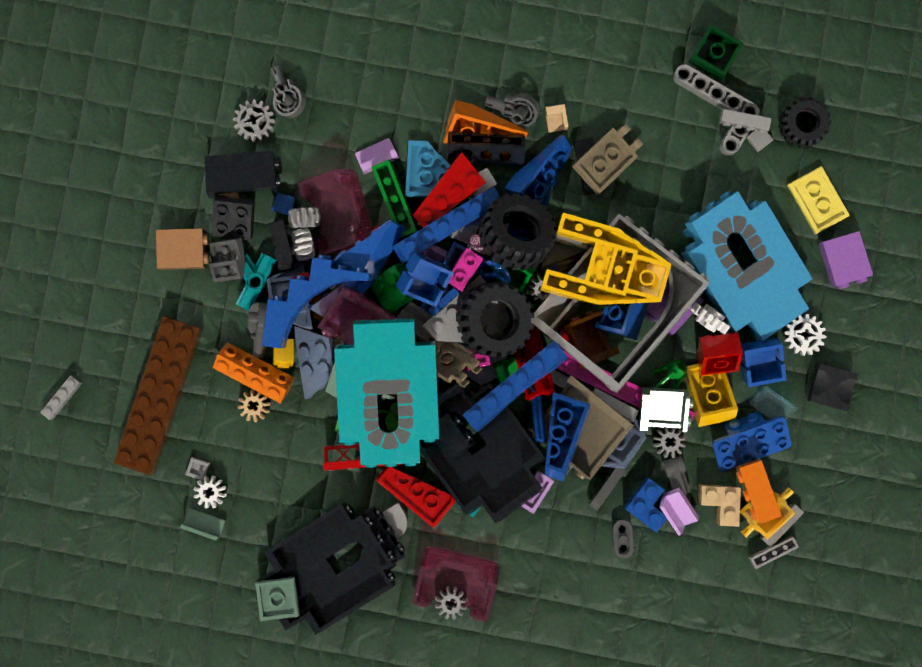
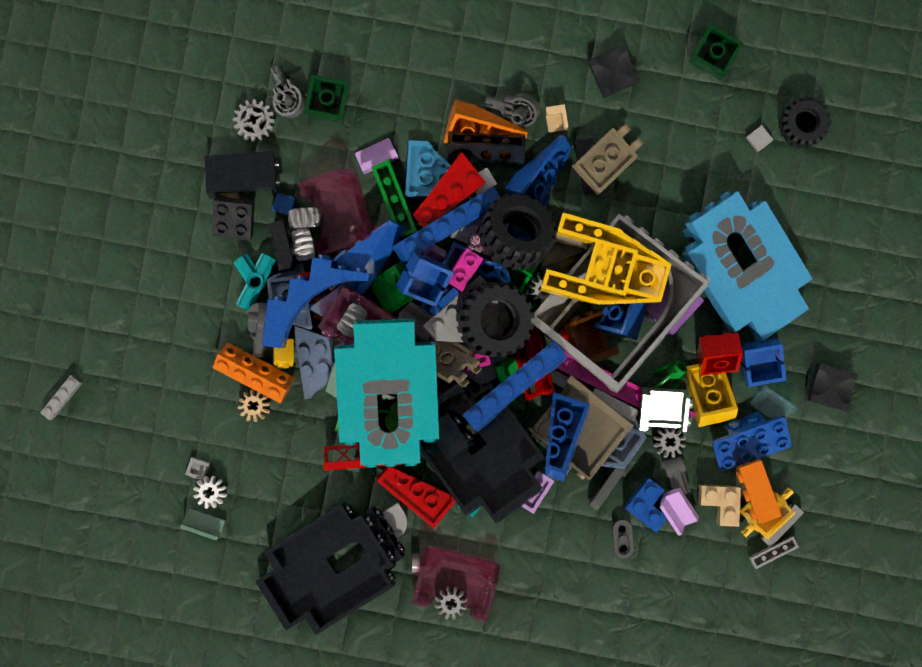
reddish brown brick [113,316,204,475] -> none
medium nougat brick [156,229,209,270] -> none
dark grey slope [209,238,245,282] -> none
sand green tile [255,577,300,621] -> none
blue axle [531,389,546,443] -> none
light grey beam [673,64,759,156] -> none
white gear [690,302,730,334] -> none
light grey piece [720,109,771,133] -> none
white gear [783,314,826,356] -> none
light yellow tile [787,166,850,235] -> none
medium lavender brick [818,231,873,289] -> none
none -> dark green brick [304,75,351,124]
none -> light grey gear [337,303,367,337]
none -> light grey tile [411,553,420,573]
none -> black brick [588,46,640,99]

